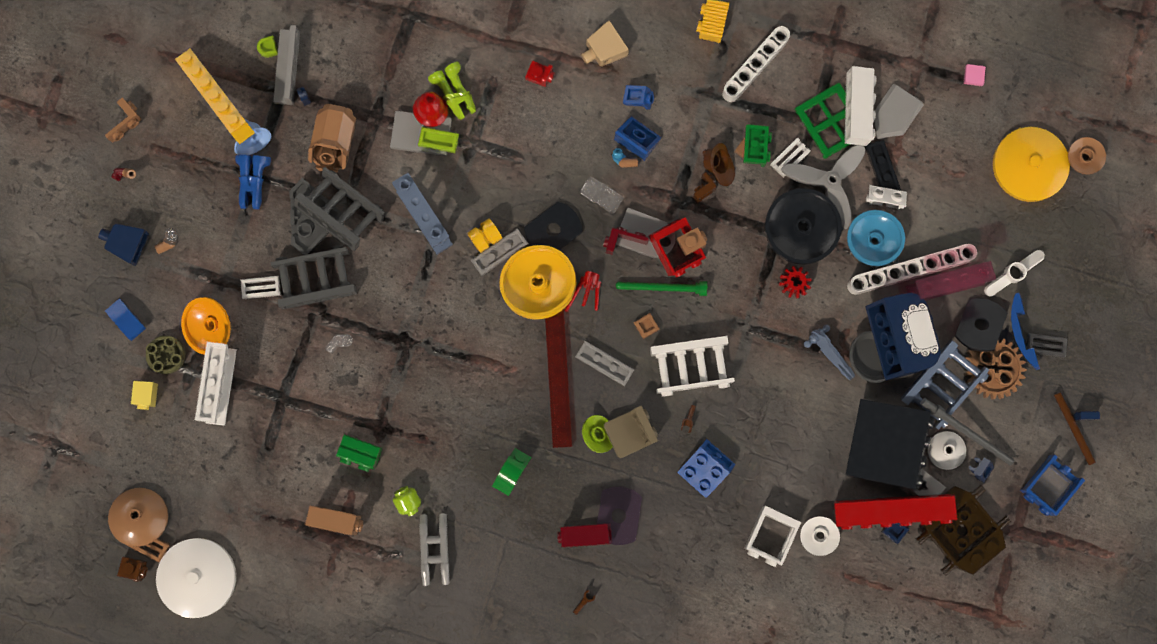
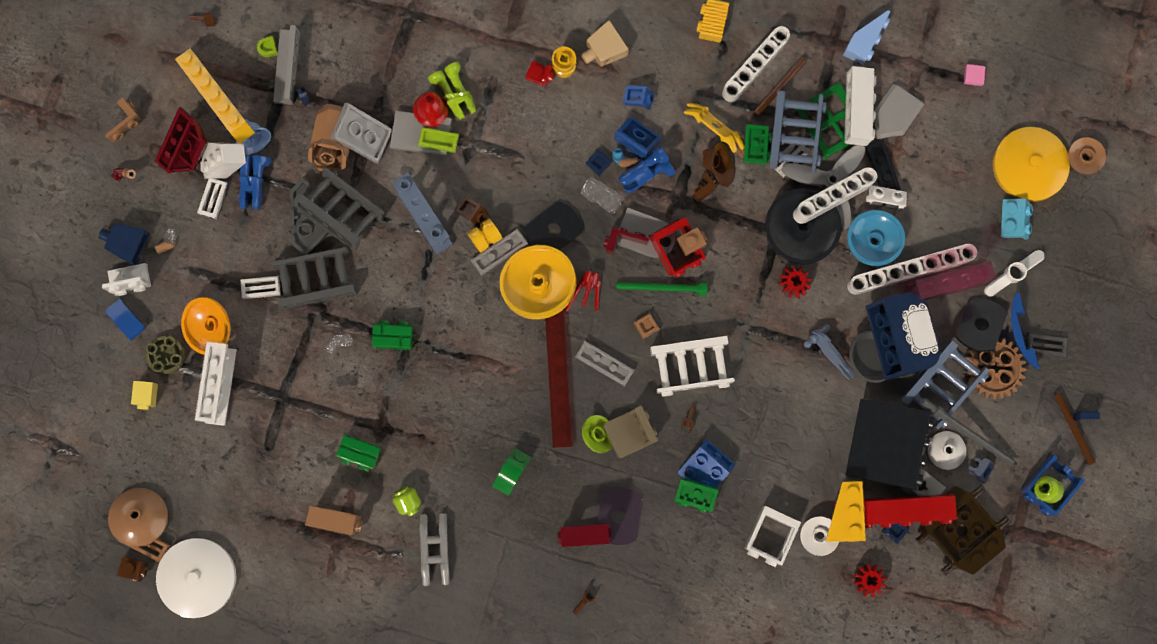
none -> white bracket [102,263,151,296]
none -> dark red wedge [155,107,208,174]
none -> reddish brown hand [189,13,216,27]
none -> white tile [197,179,228,219]
none -> white wedge [201,142,246,179]
none -> light grey tile [330,103,393,163]
none -> green brick [372,321,414,350]
none -> reddish brown bracket [455,196,489,227]
none -> yellow wheel [552,47,576,78]
none -> dark blue tile [585,150,612,177]
none -> blue piece [619,146,676,193]
none -> green bracket [674,477,719,512]
none -> yellow piece [684,103,745,153]
none -> reddish brown bar [753,57,807,117]
none -> sand blue fence [769,91,826,172]
none -> white beam [793,167,877,224]
none -> yellow wing [826,481,866,542]
none -> light blue slope [843,10,890,65]
none -> red gear [853,564,887,597]
none -> medium azure bracket [1001,199,1033,240]
none -> lime head [1034,476,1064,503]

